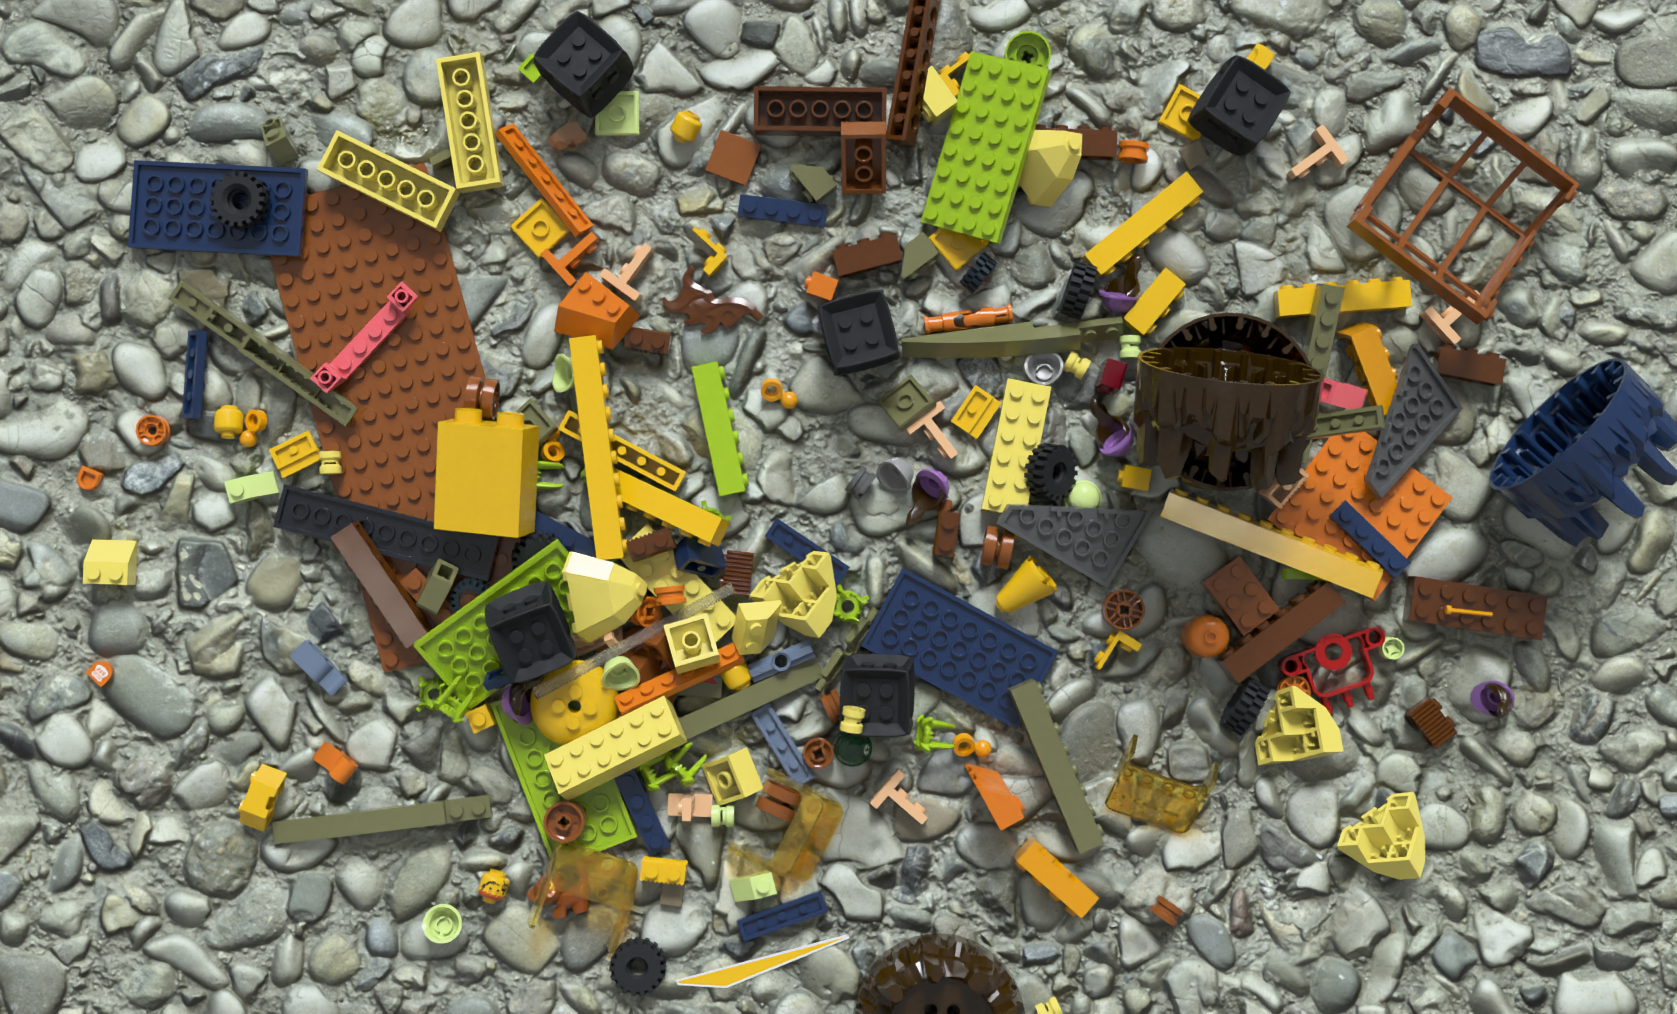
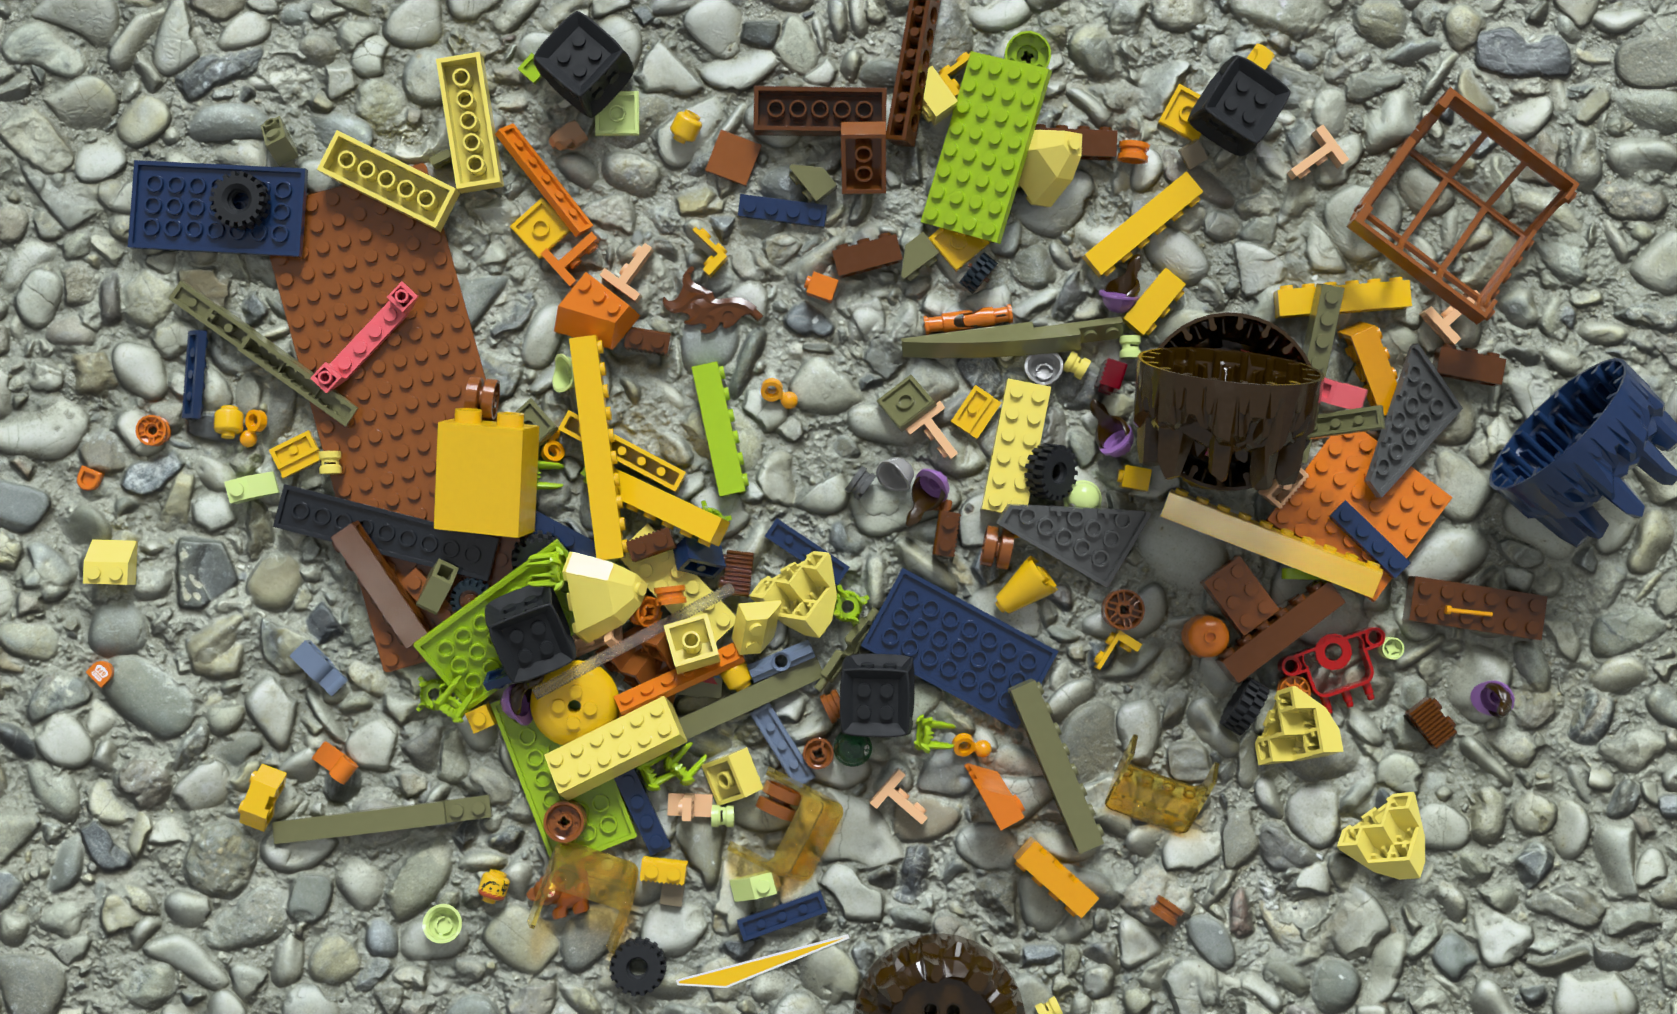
yellowish green helmet [601,656,640,691] -> none
black piece [817,289,900,376] -> none
light yellow wheel [840,706,866,734] -> none
black tyre [1059,260,1097,320] -> none
none -> lime piece [525,546,565,592]

